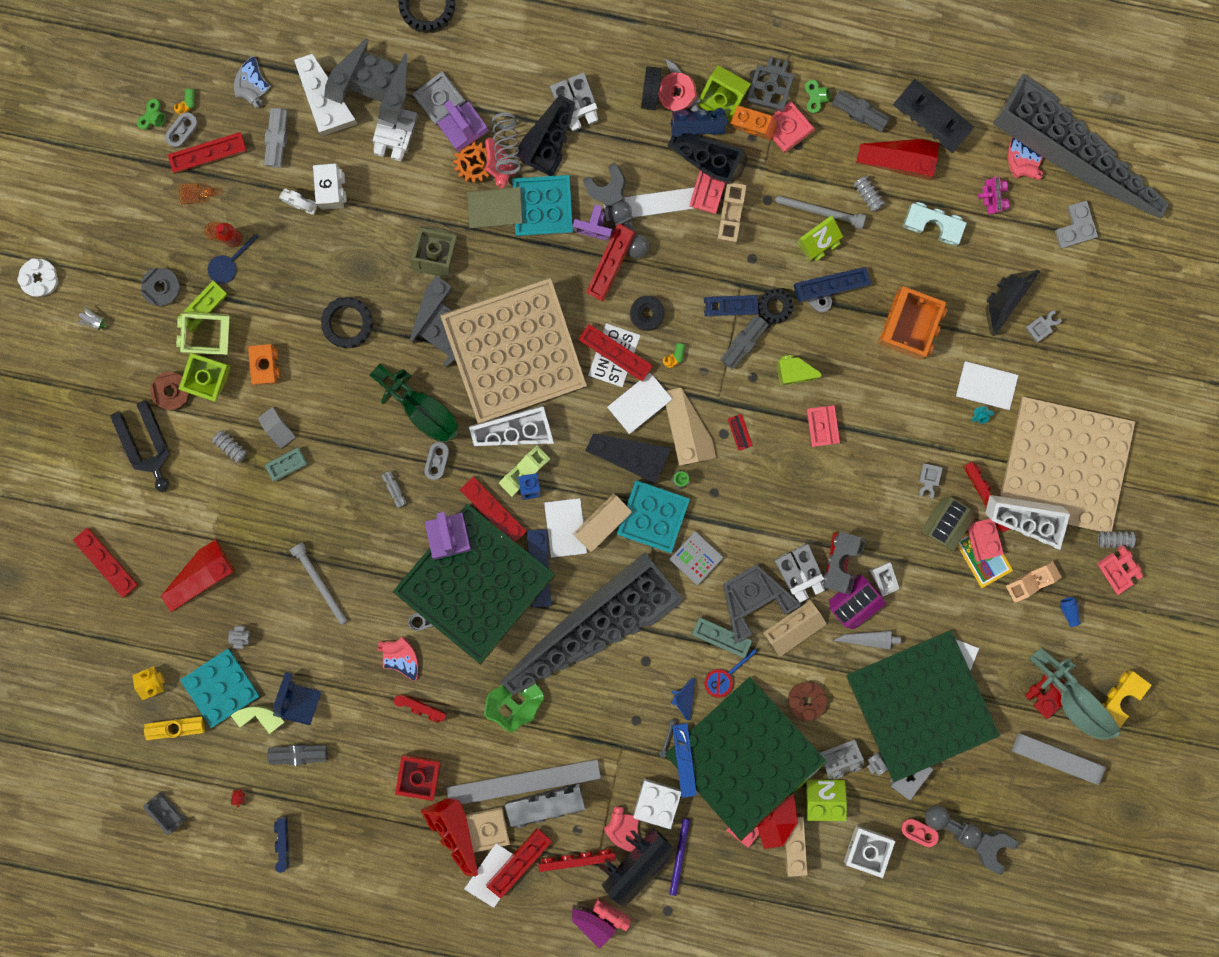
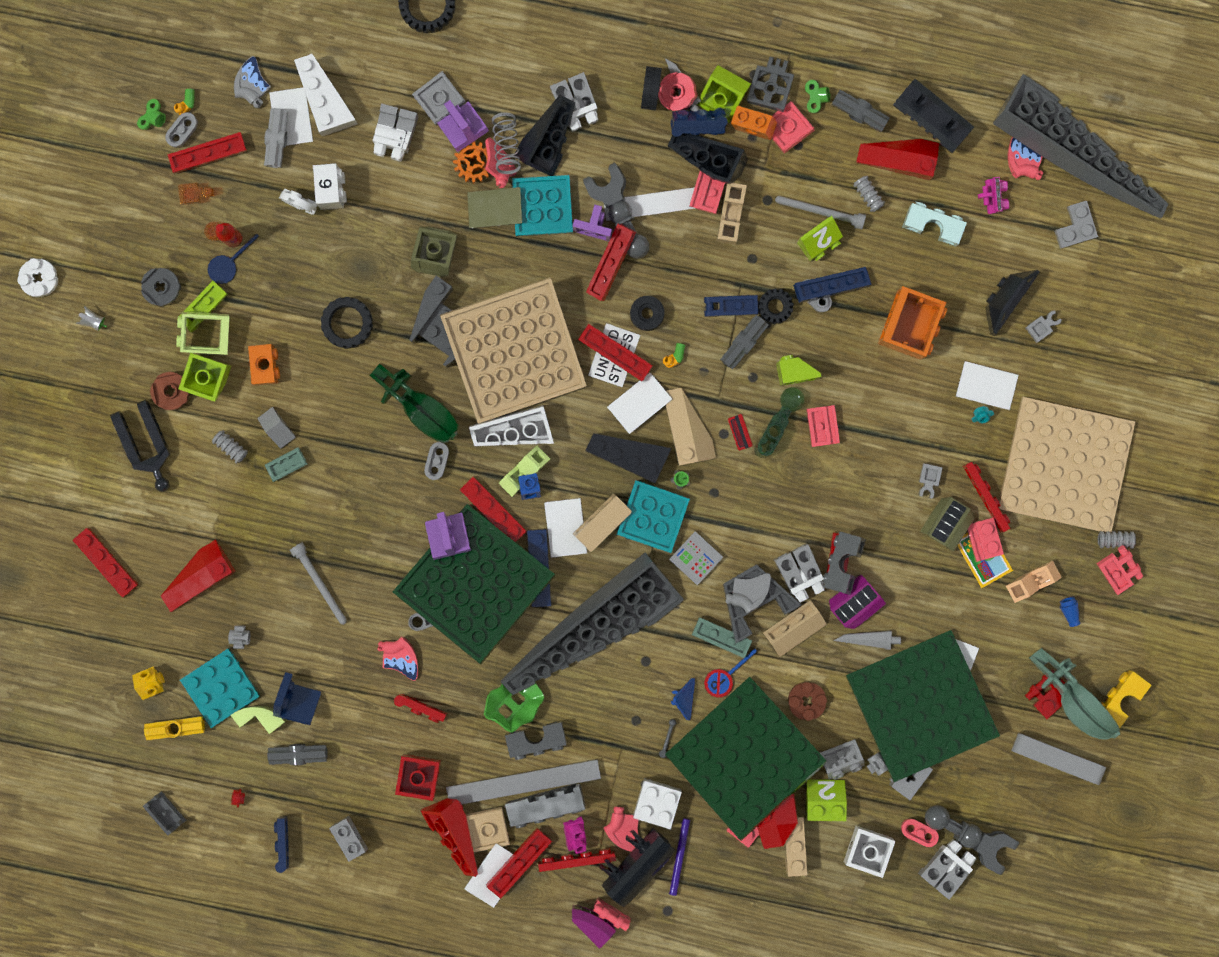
dark grey wedge [324,38,407,125] -> none
light grey axle [382,471,407,508] -> none
blue sticker [673,724,697,798] -> none
white slope [869,562,900,597] -> none
white wedge [985,495,1070,550] -> none
none -> white sticker [269,87,313,145]
none -> light grey brick [329,816,368,862]
none -> dark grey arch [505,721,567,760]
none -> dark pink hips [563,817,587,854]
none -> light grey arm [725,573,771,614]
none -> clear green beam [754,387,805,458]
none -> light grey hips [918,839,976,900]

